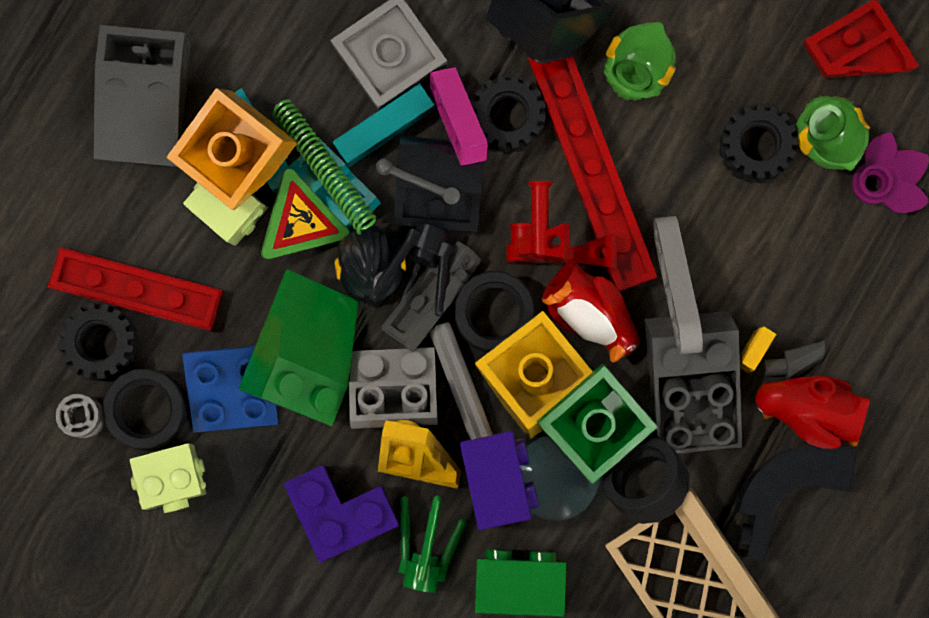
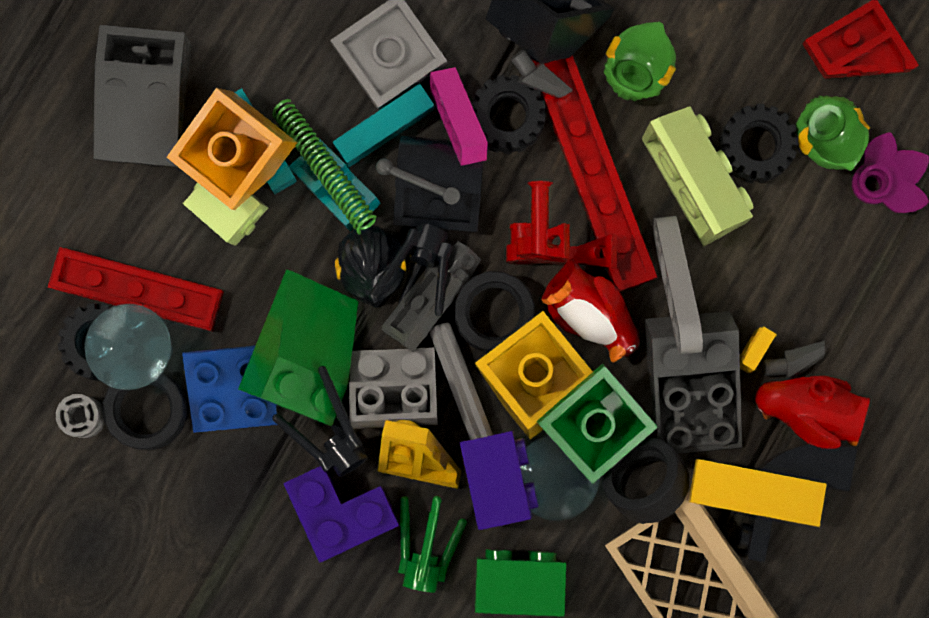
yellowish green head [129,443,206,513] -> none
piece [261,169,349,259] -> none
none -> clear light blue dish [85,304,173,391]
none -> black plant [272,366,368,477]
none -> dark grey bar [511,50,573,98]
none -> yellowish green slope [642,106,753,247]
none -> yellow tile [688,459,827,527]

